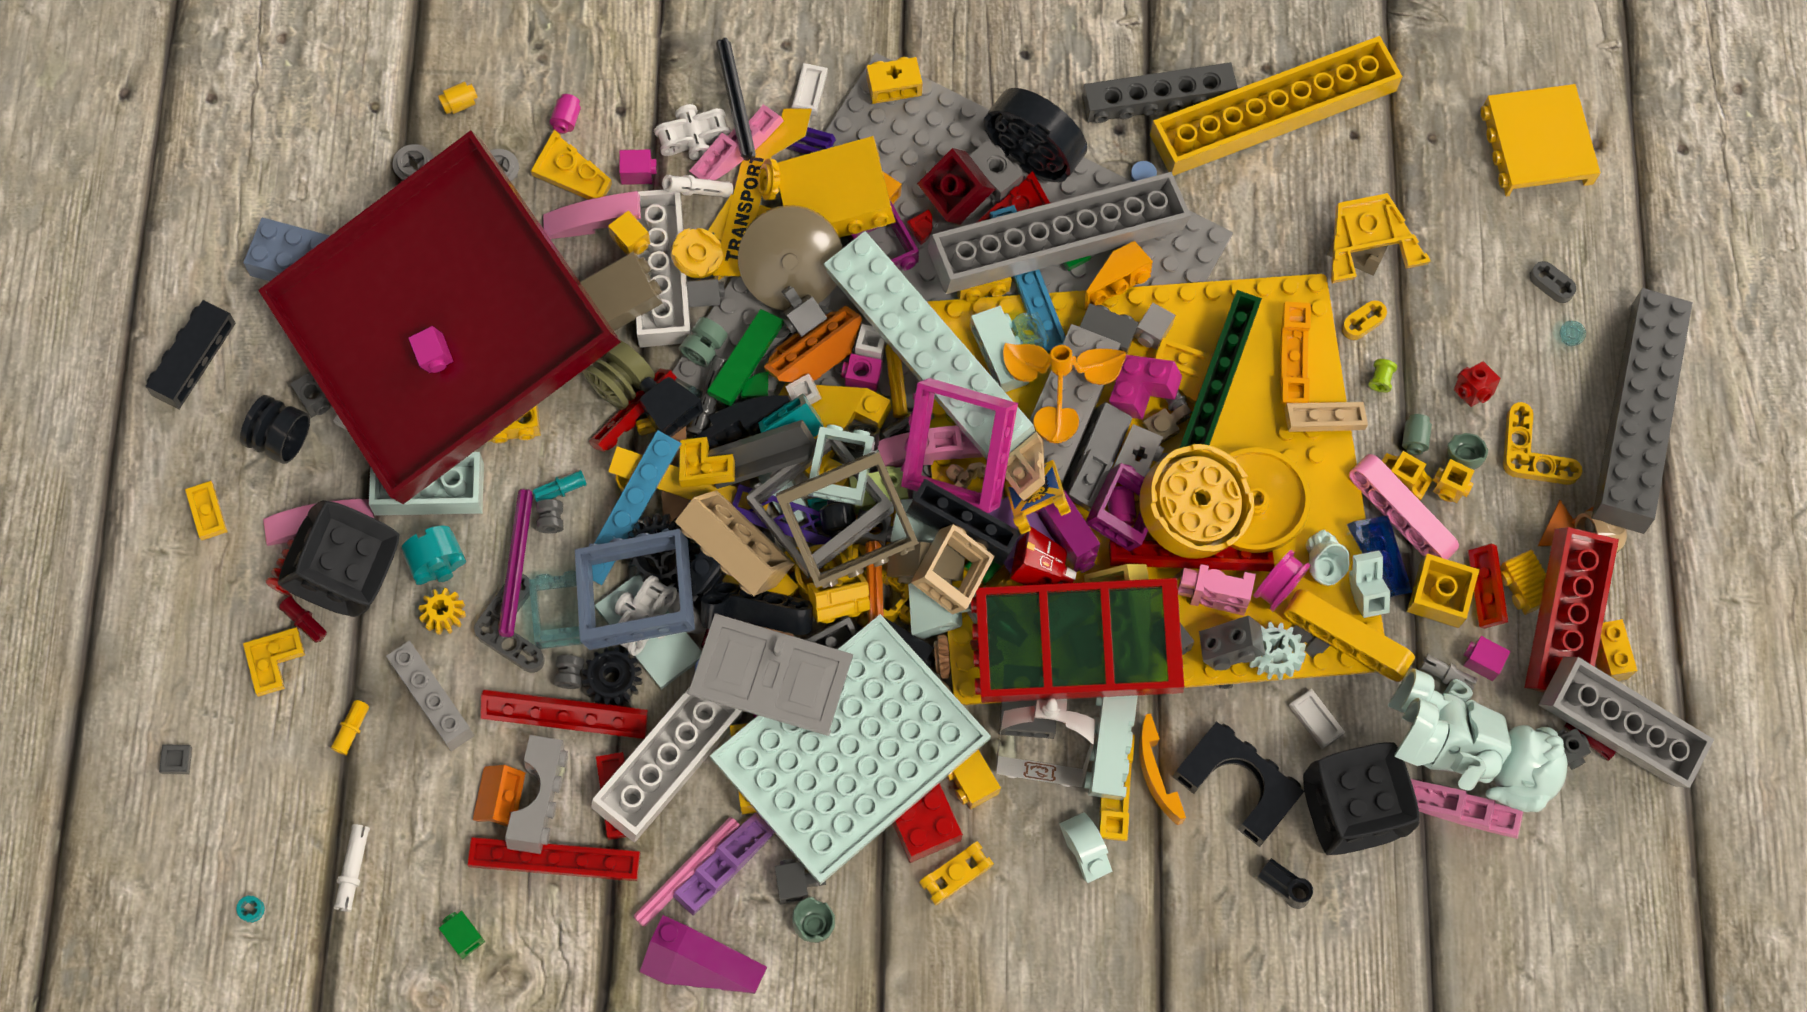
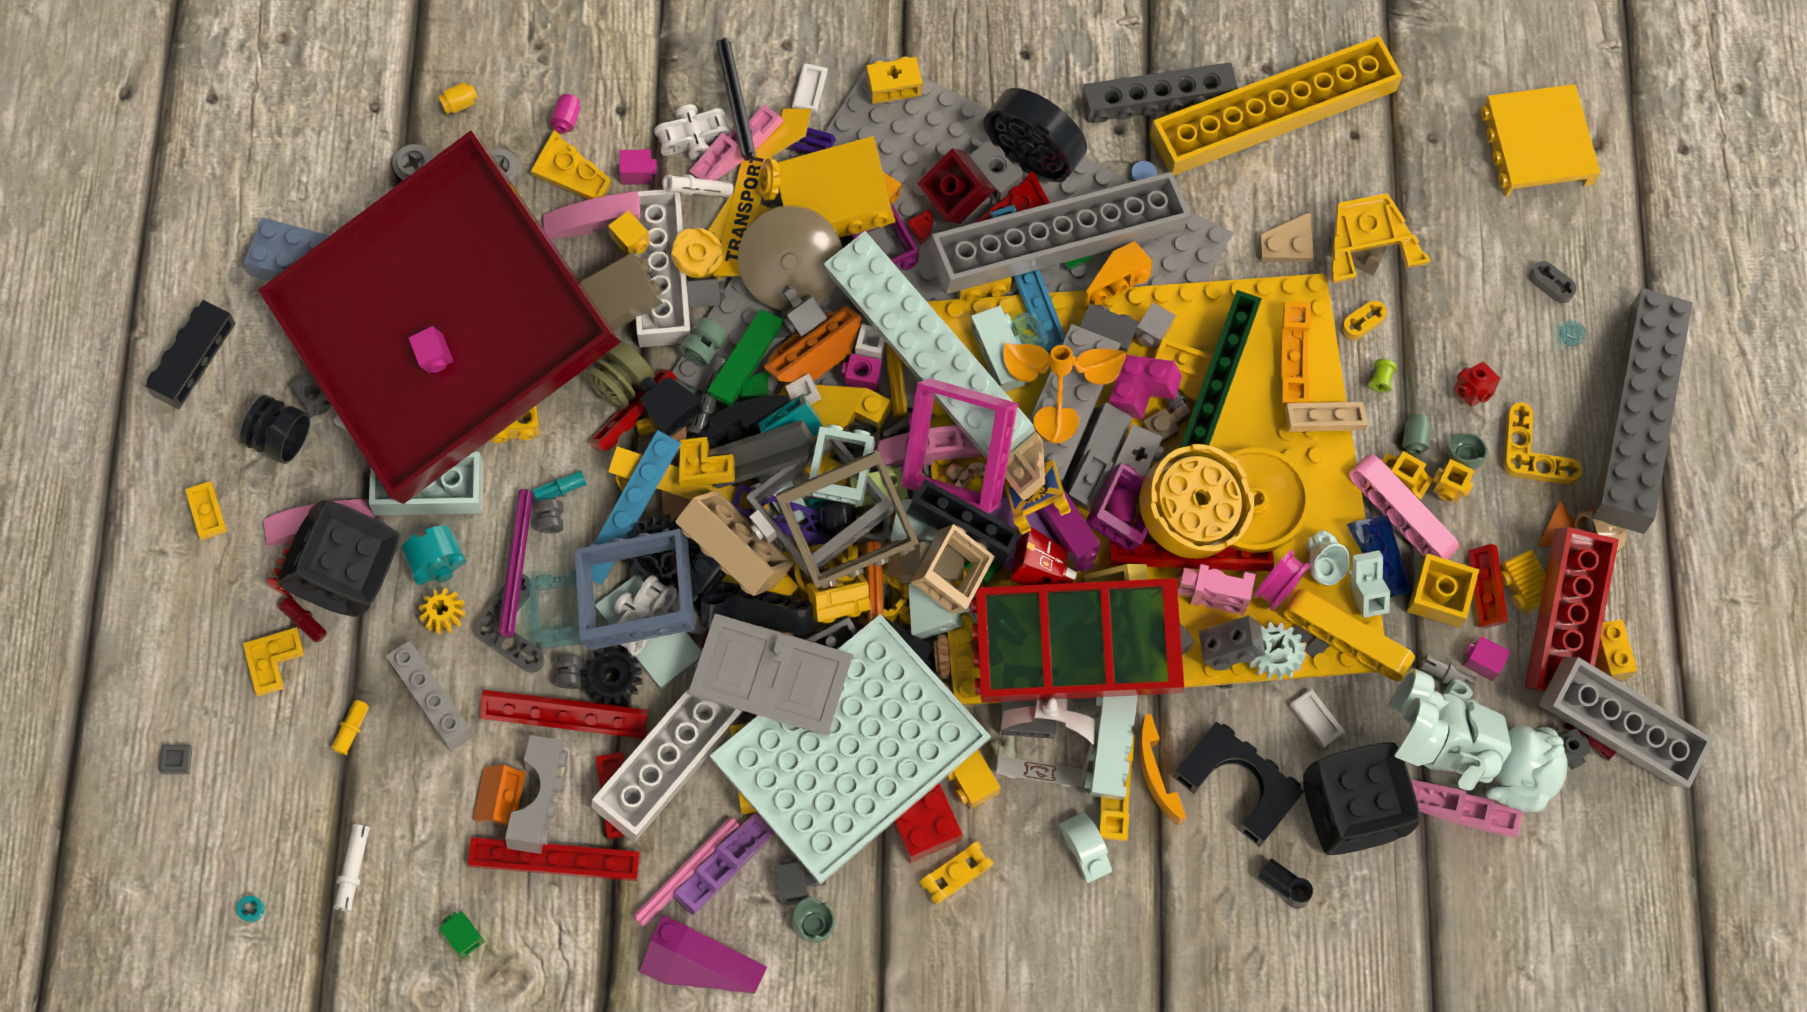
none -> white plate [749,510,777,543]
none -> tan wing [1259,213,1313,262]

